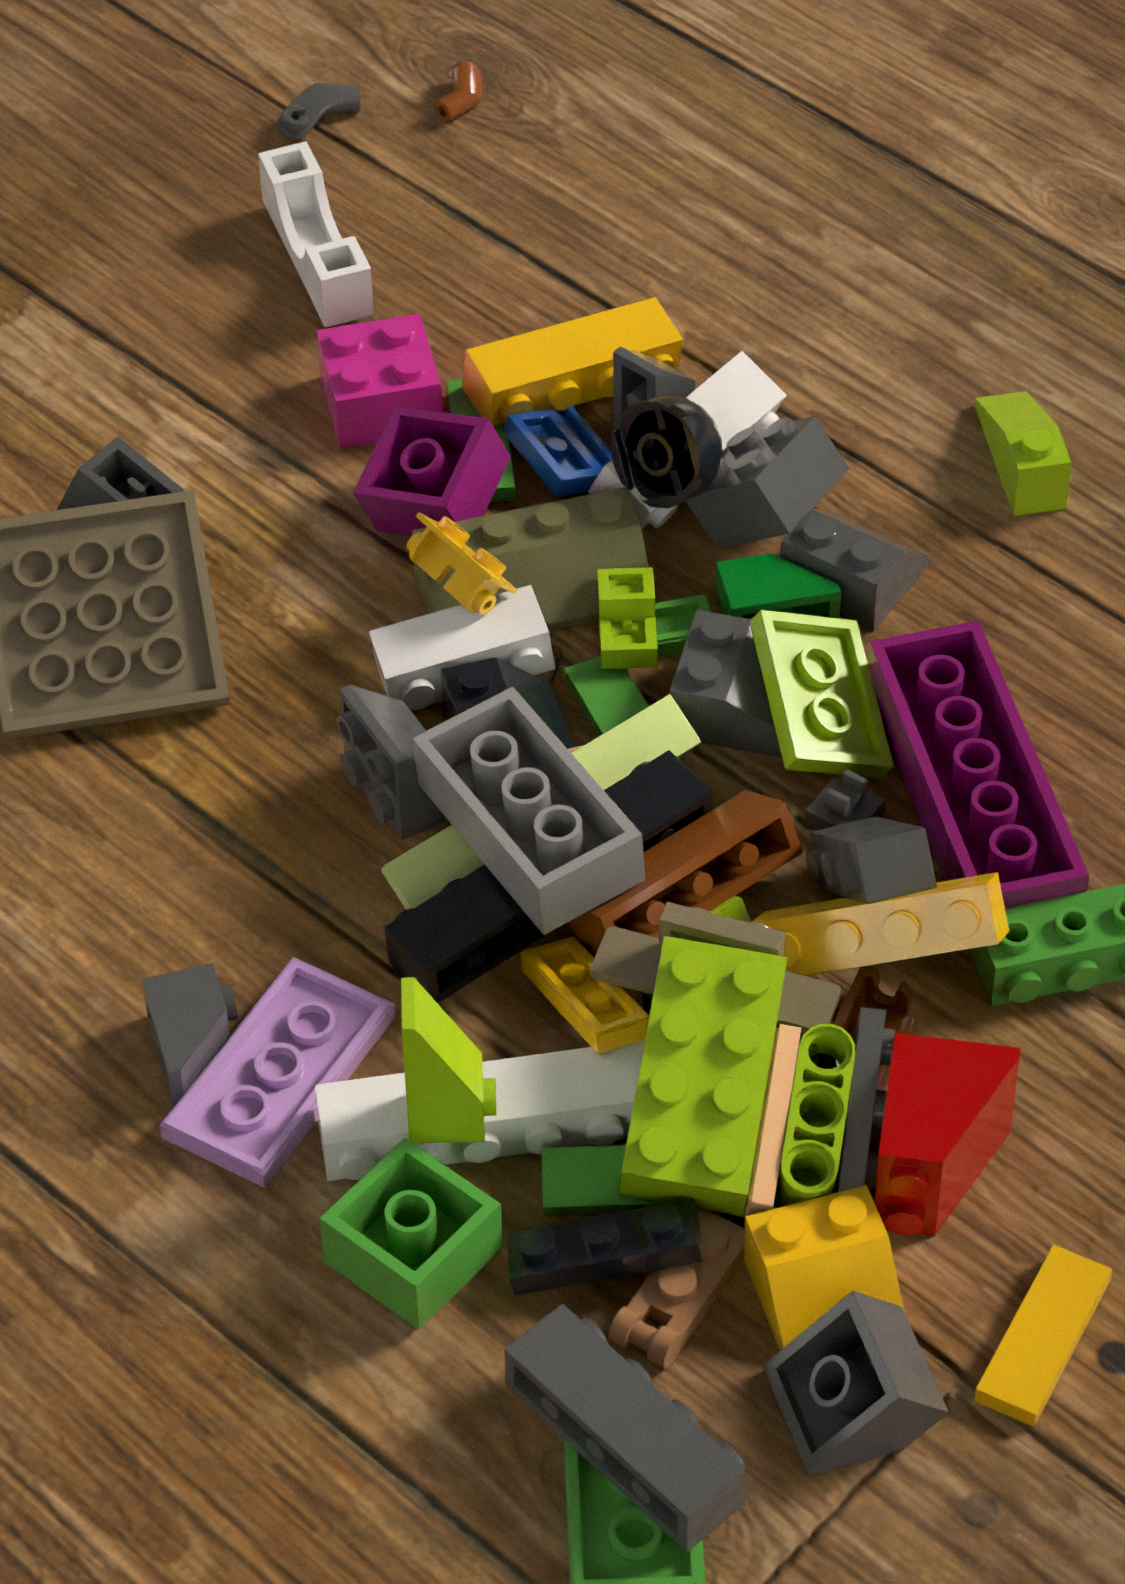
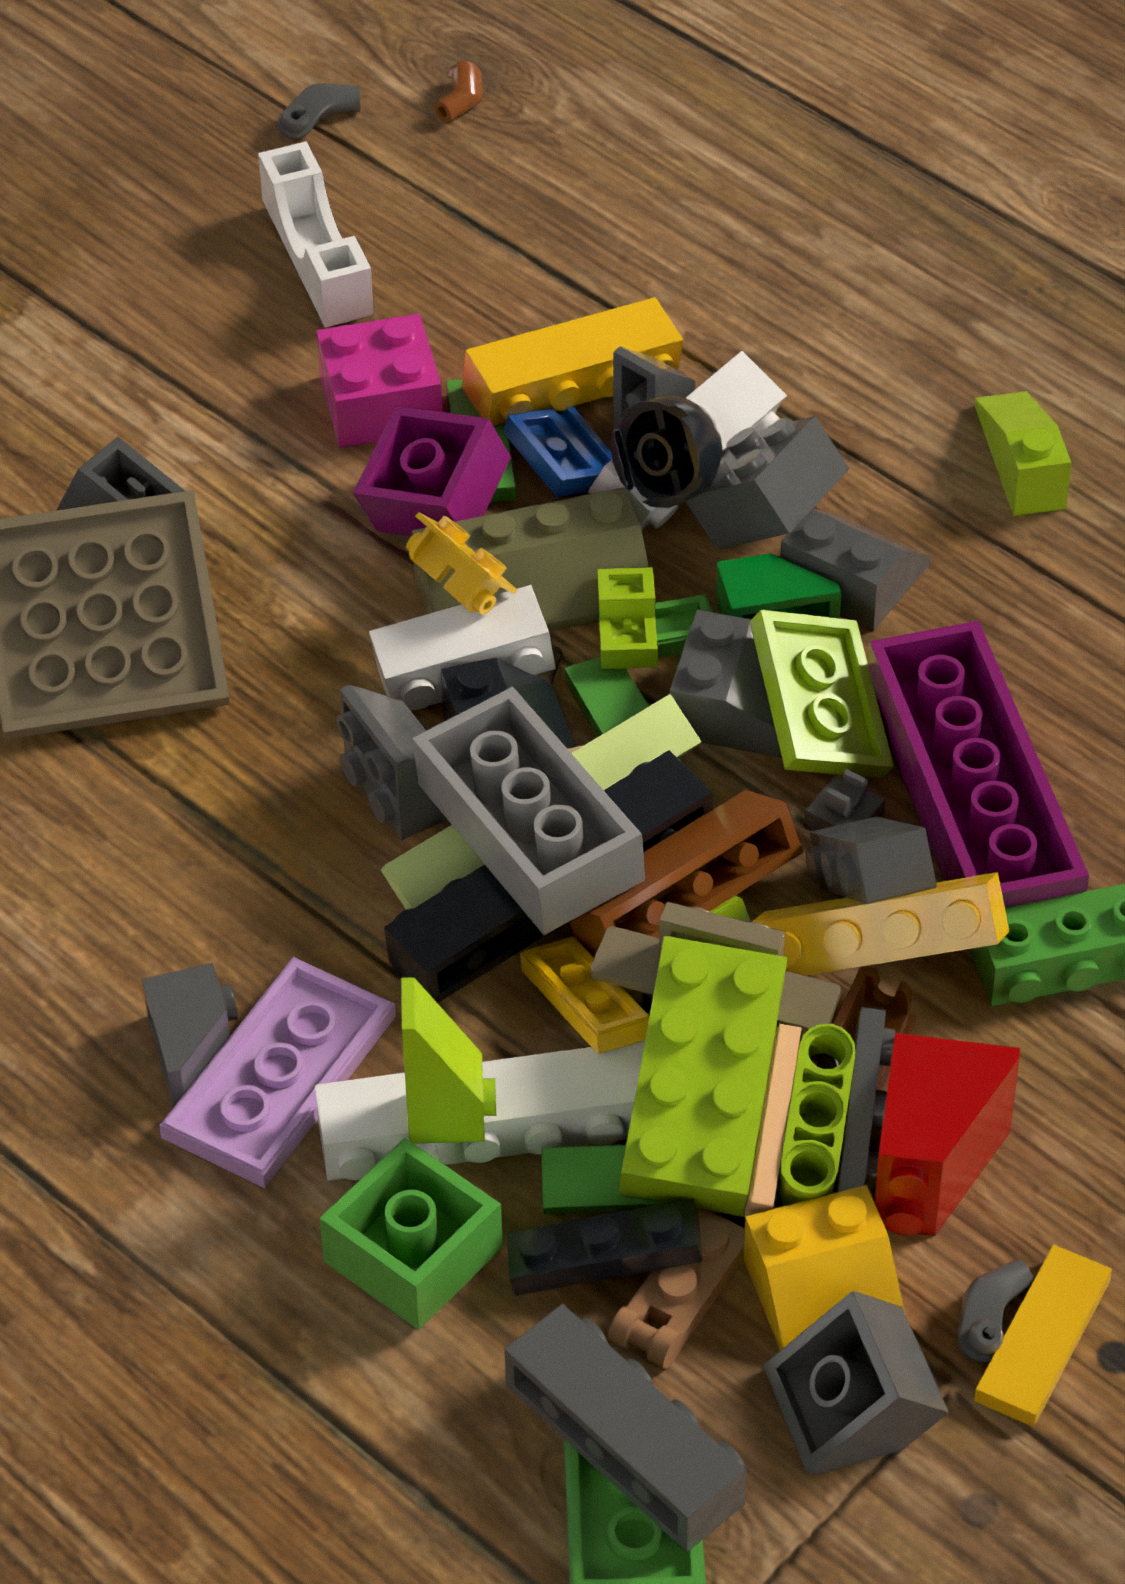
none -> dark grey arm [957,1259,1034,1363]

